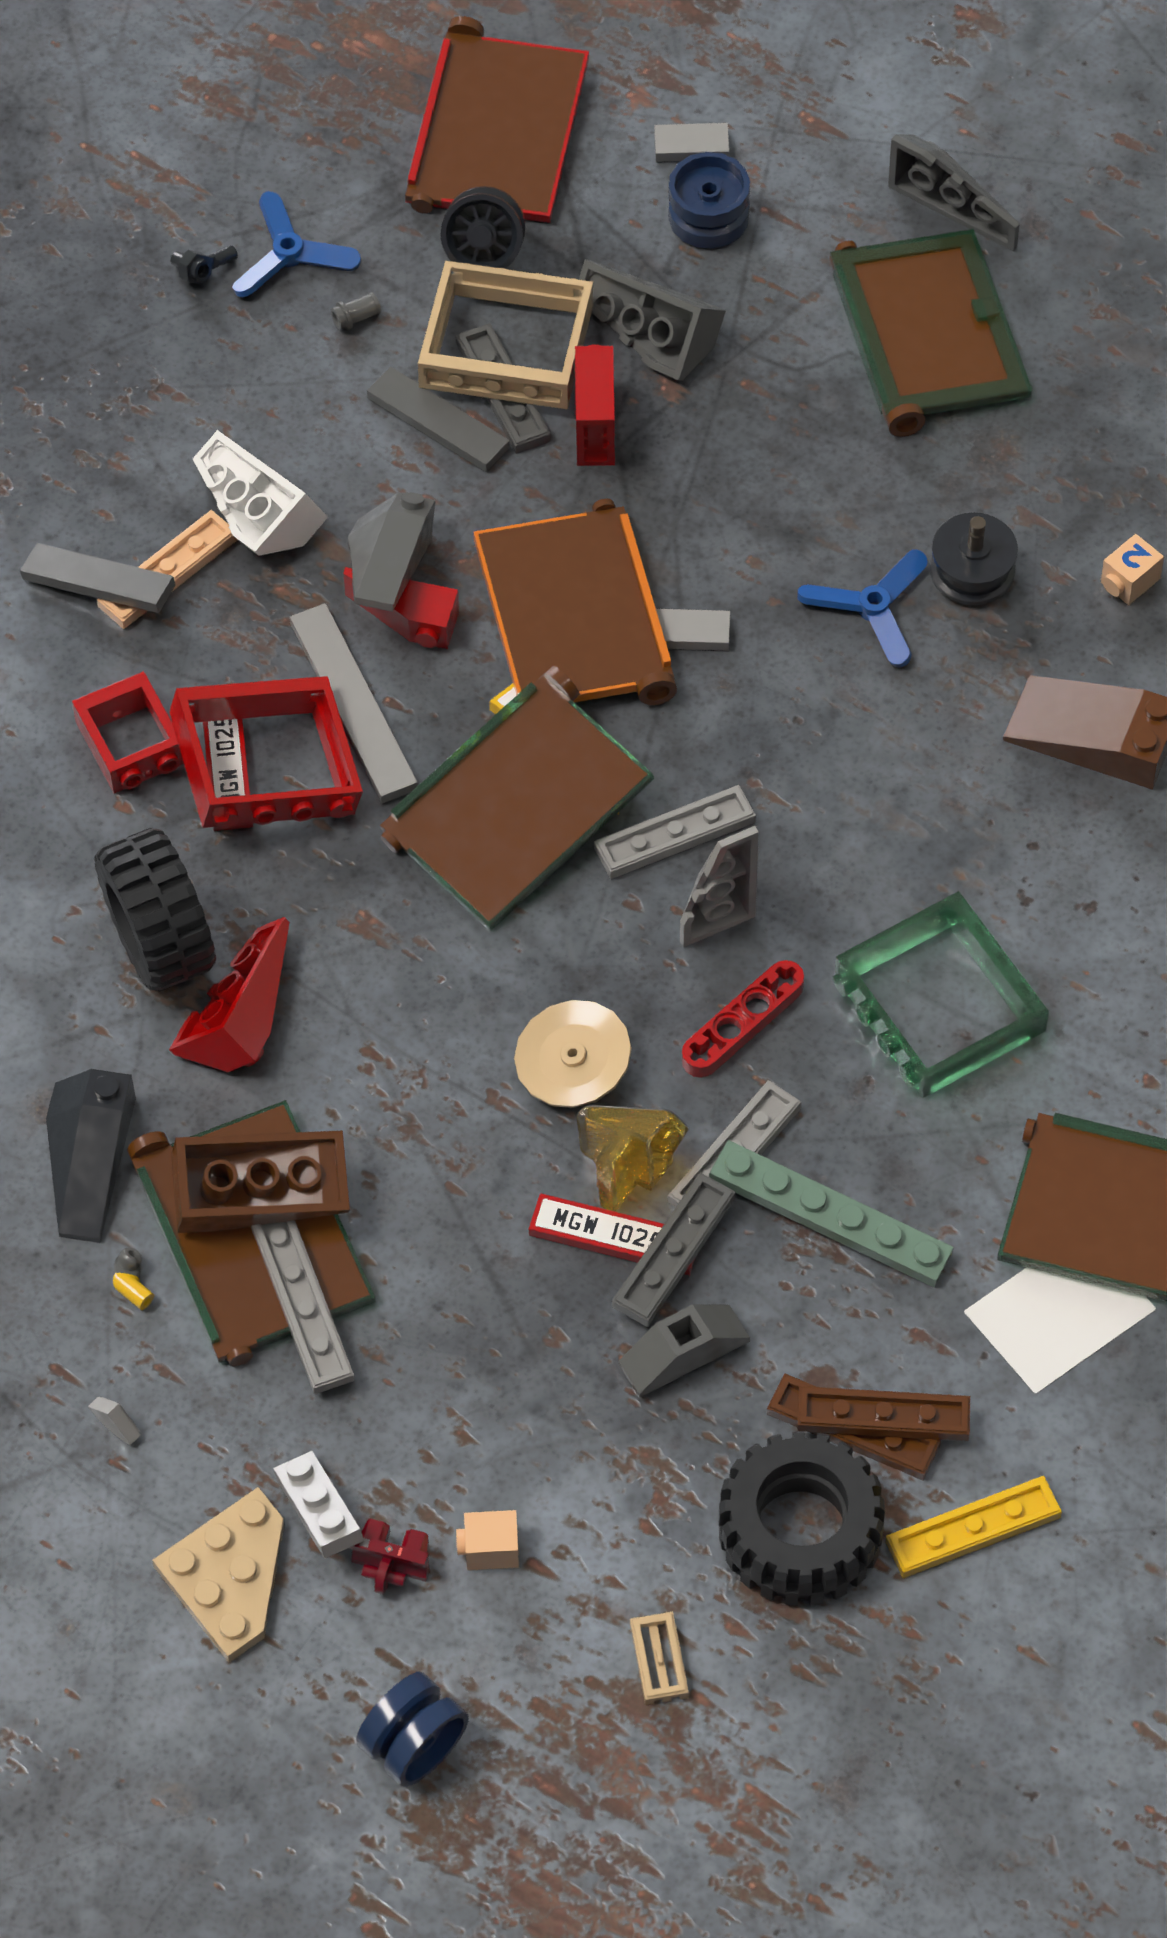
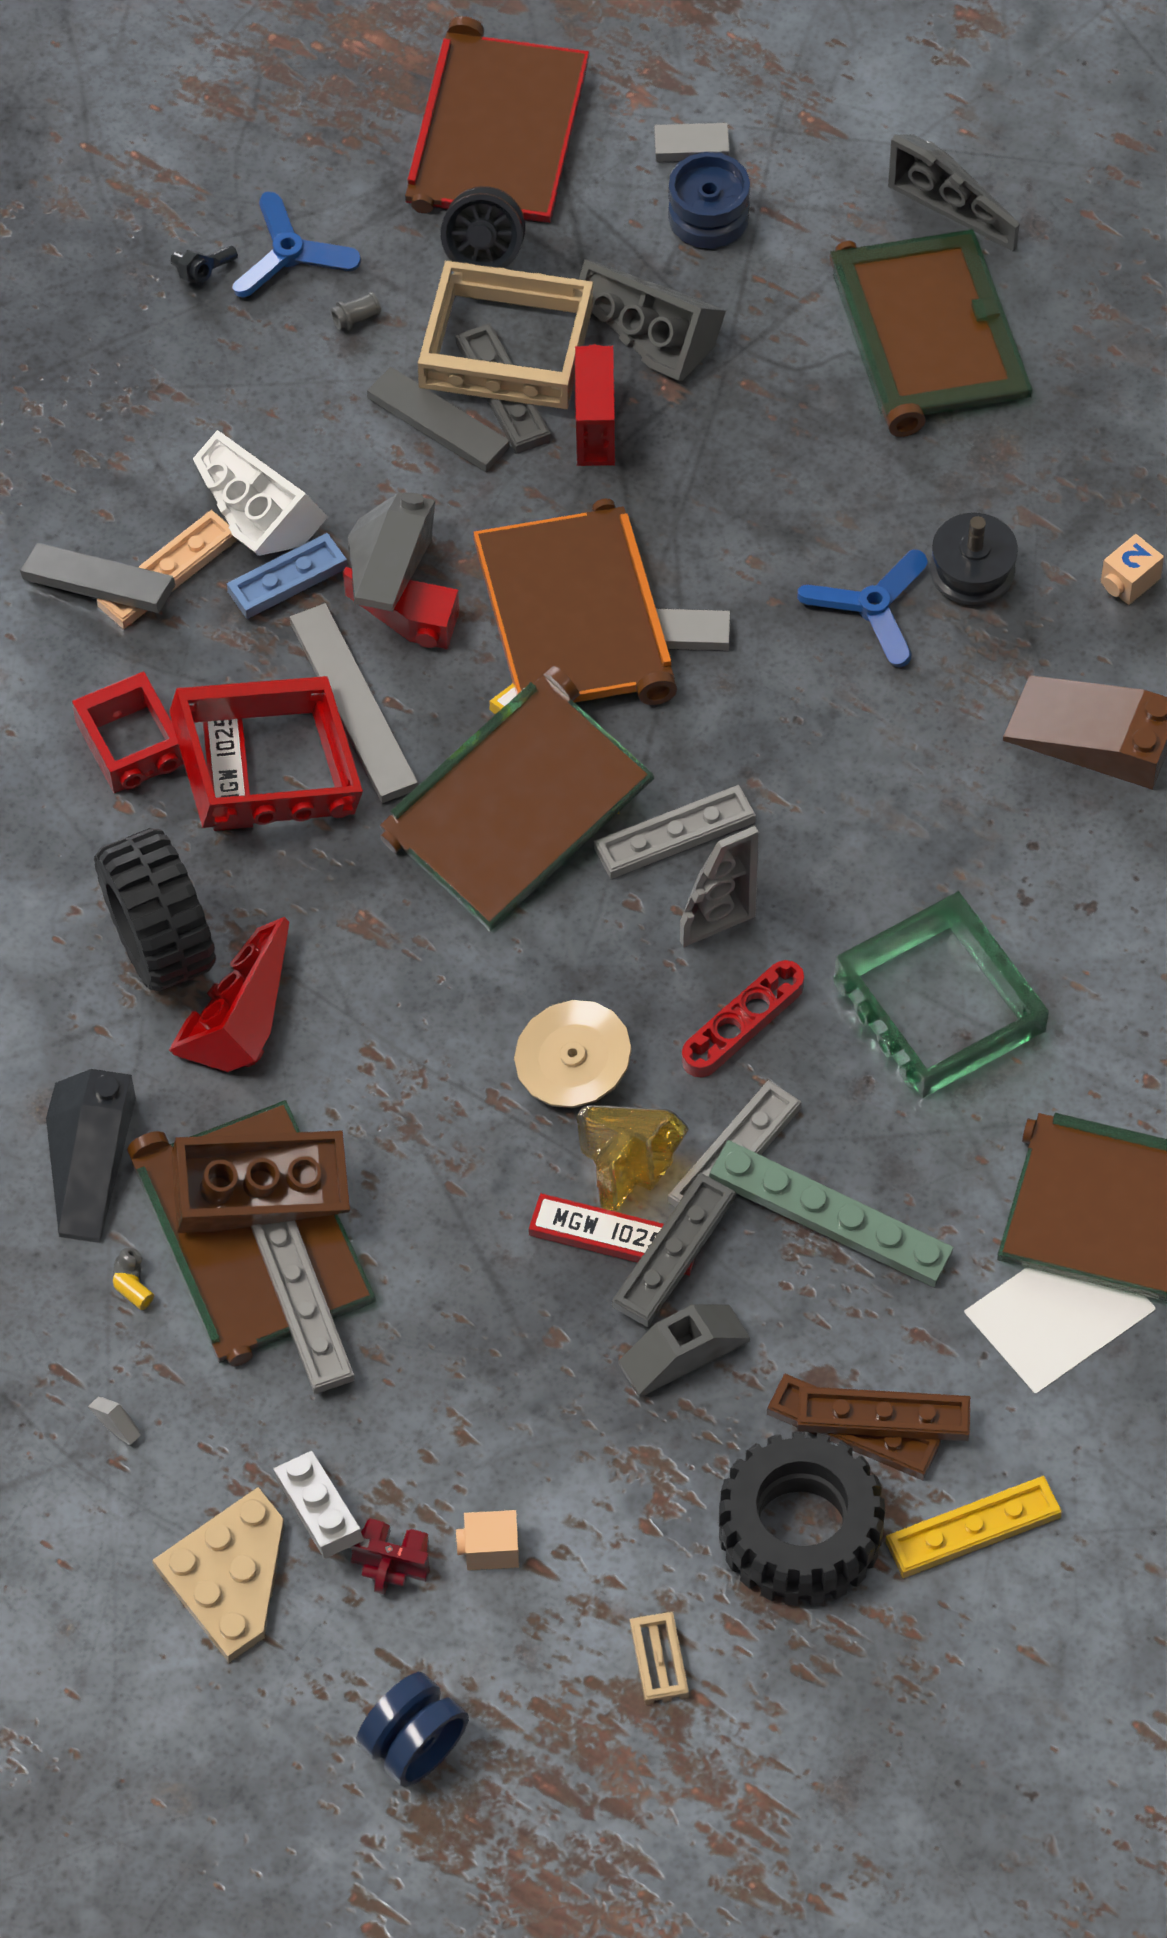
none -> medium blue plate [227,533,347,619]

